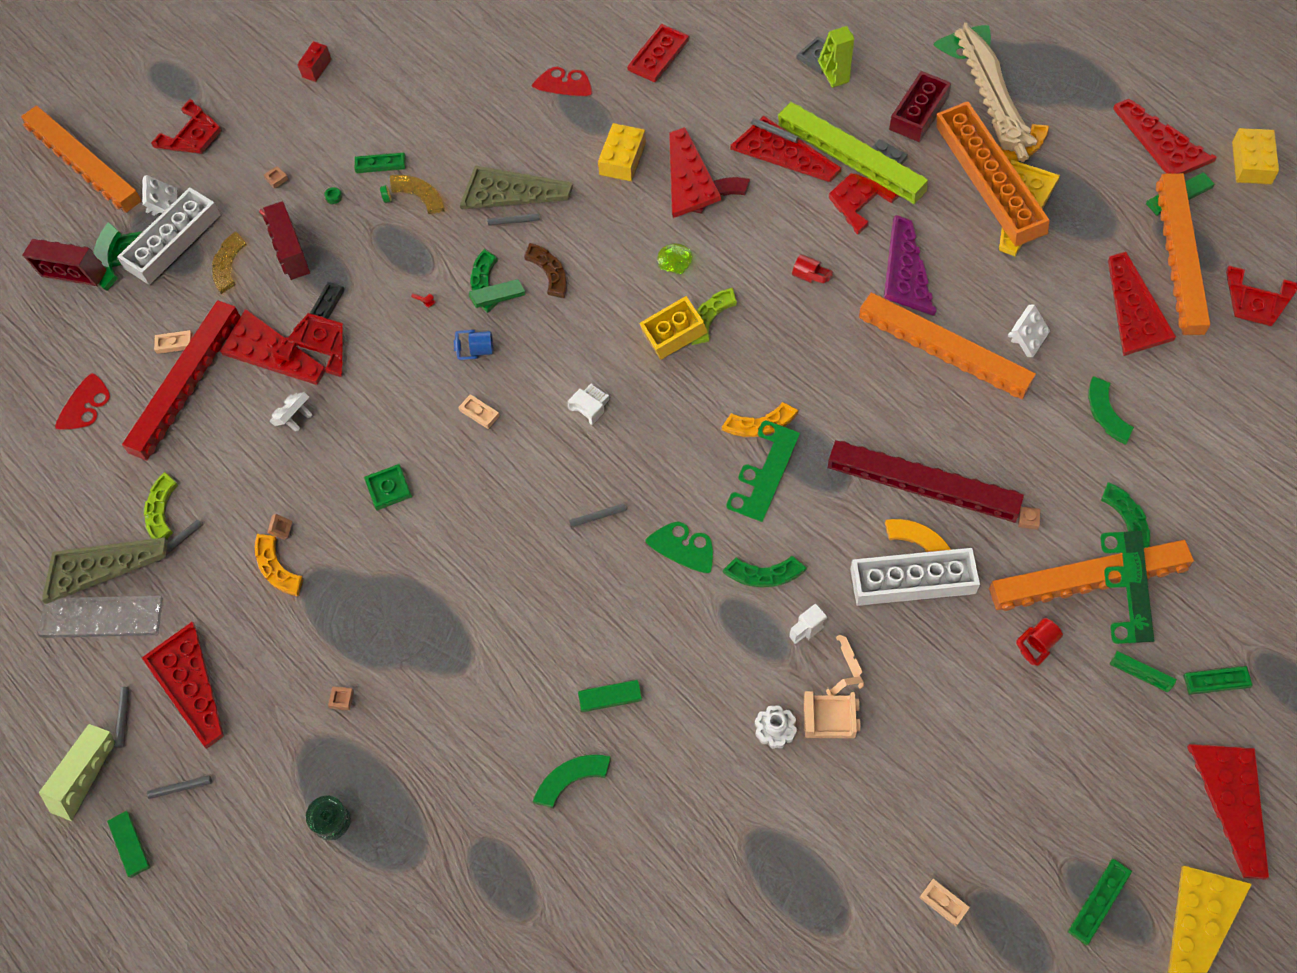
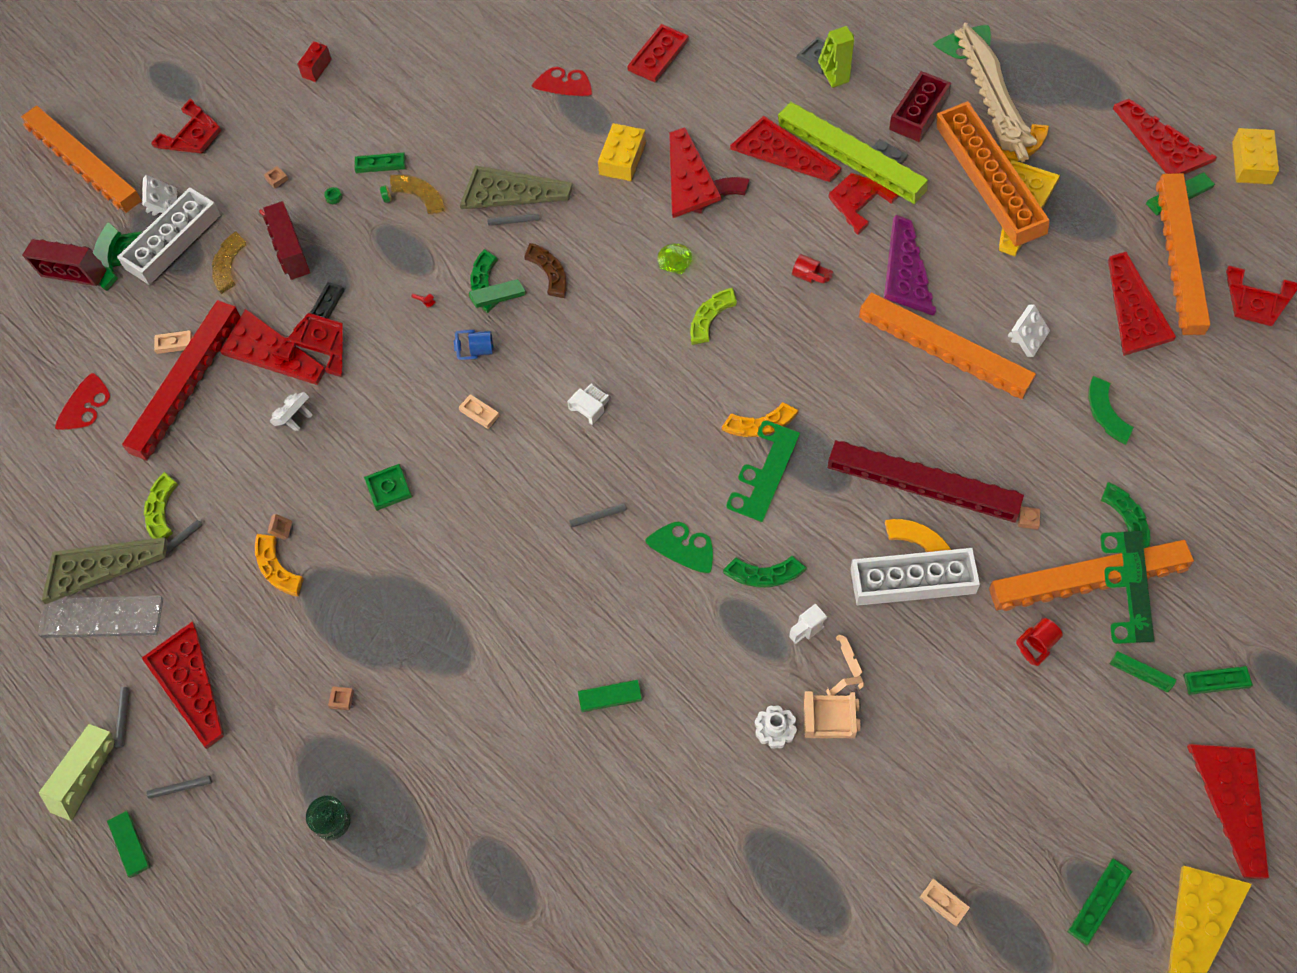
green tile [533,755,611,809] -> none
yellow brick [639,296,707,360] -> none
dark grey bar [751,118,799,143] -> none

